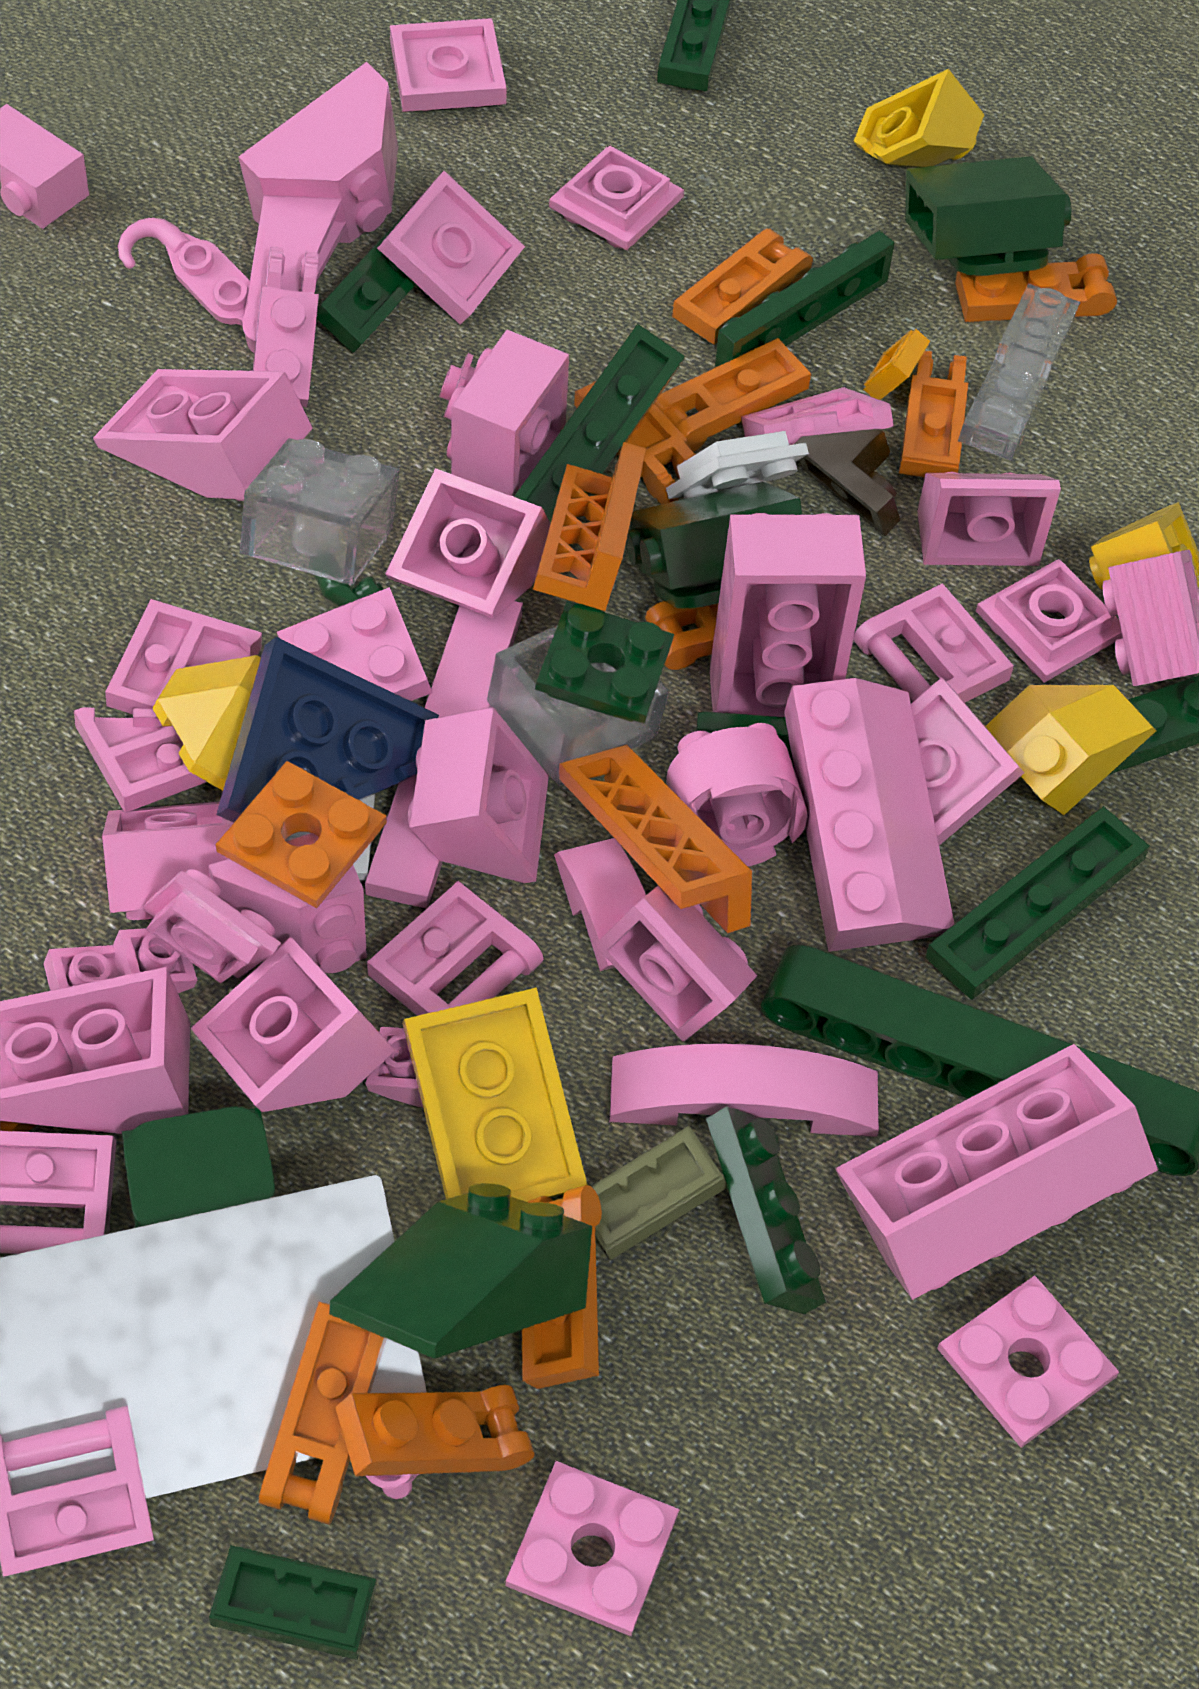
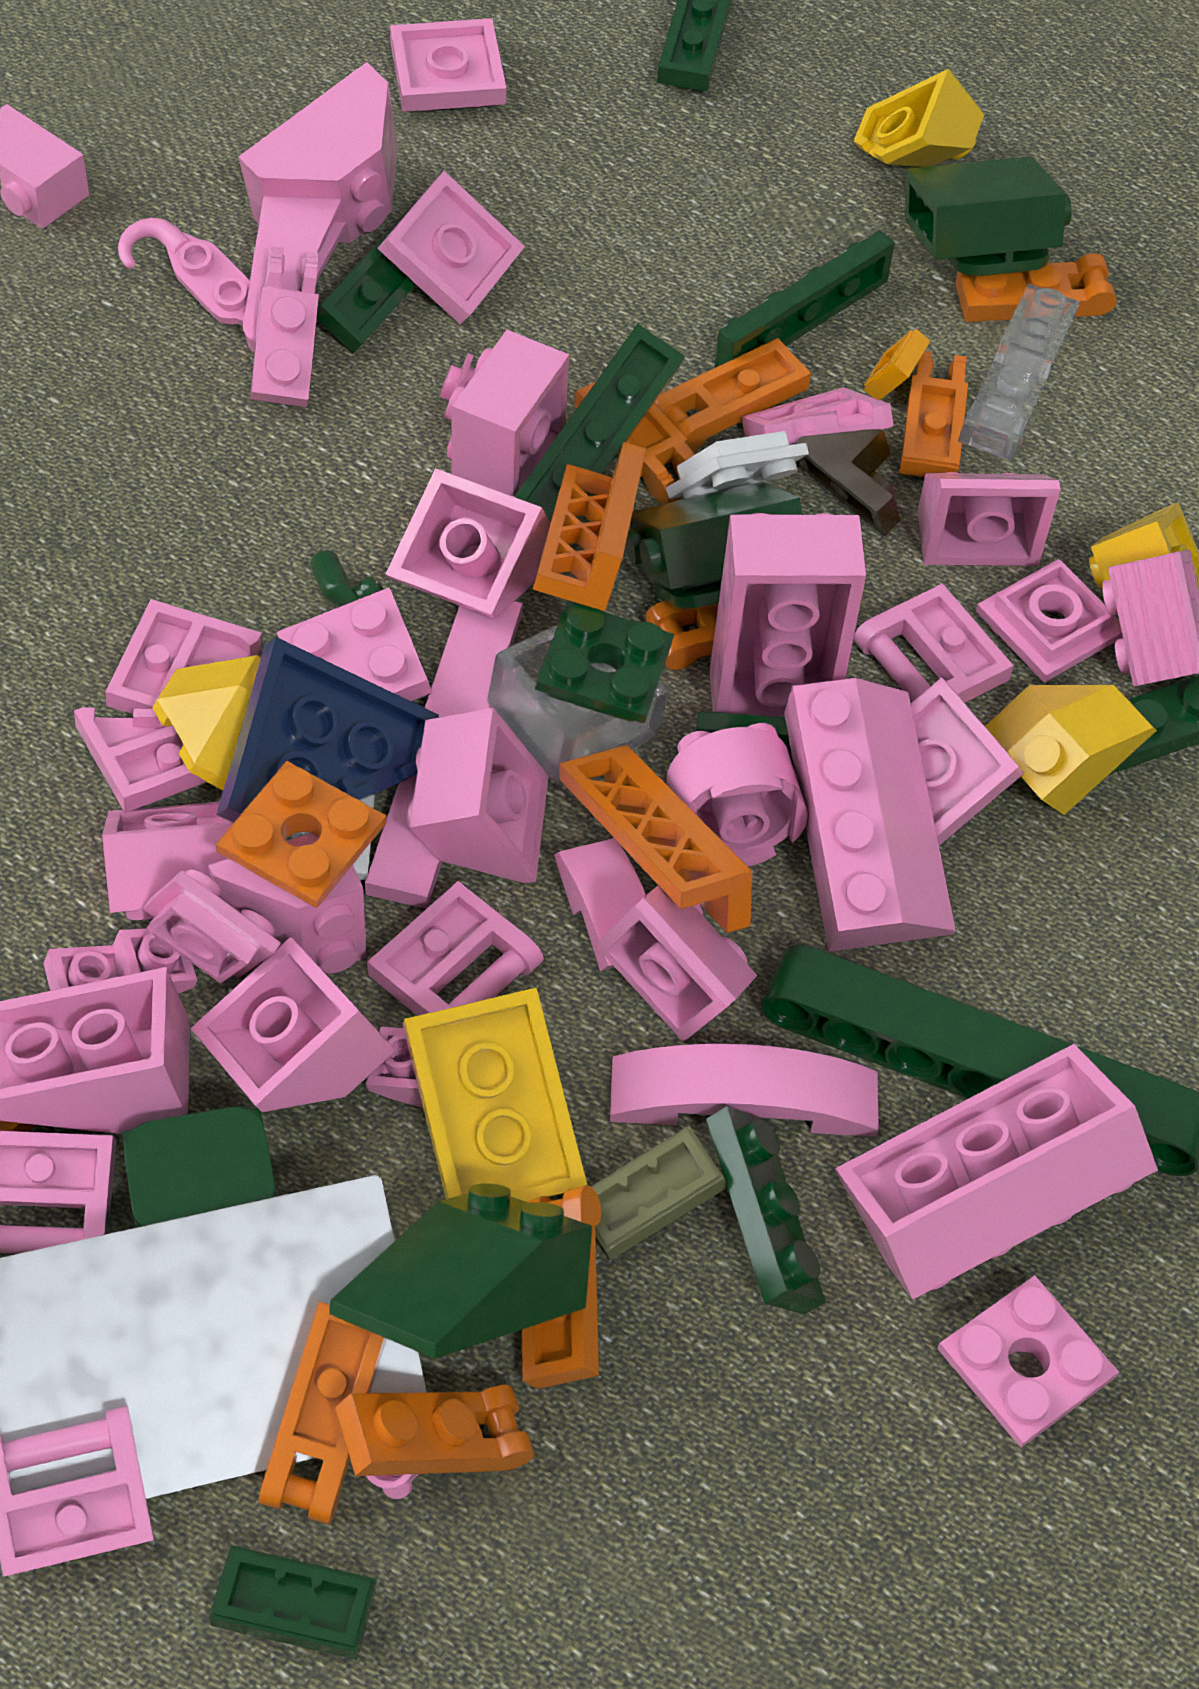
bright pink slope [93,369,313,501] -> none
clear brick [240,438,400,585] -> none
bright pink piece [505,1461,679,1636] -> none
bright pink piece [549,146,684,251] -> none
orange plate [672,228,813,345] -> none
dark green plate [925,806,1150,1000] -> none

